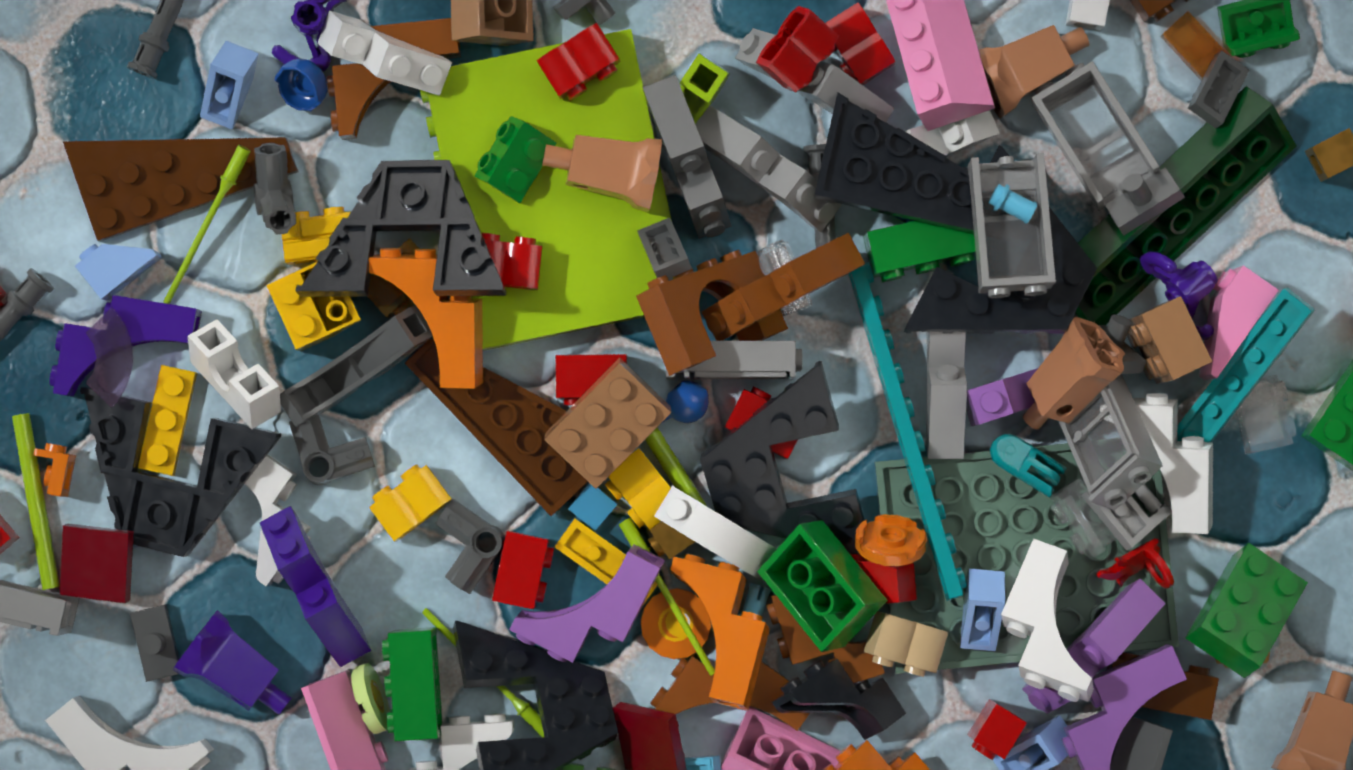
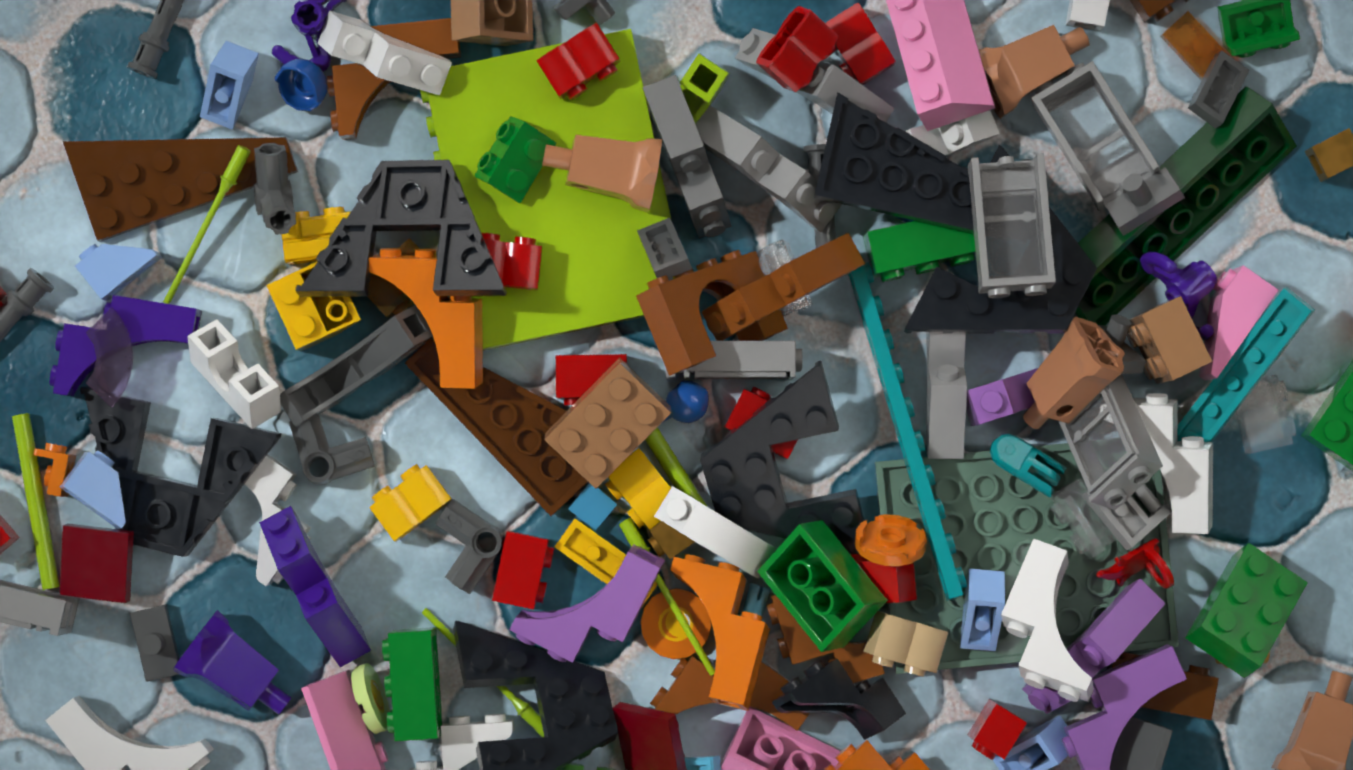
yellow plate [138,365,197,476] -> none
medium azure pin [988,184,1038,224] -> none
none -> light blue slope [60,450,126,529]

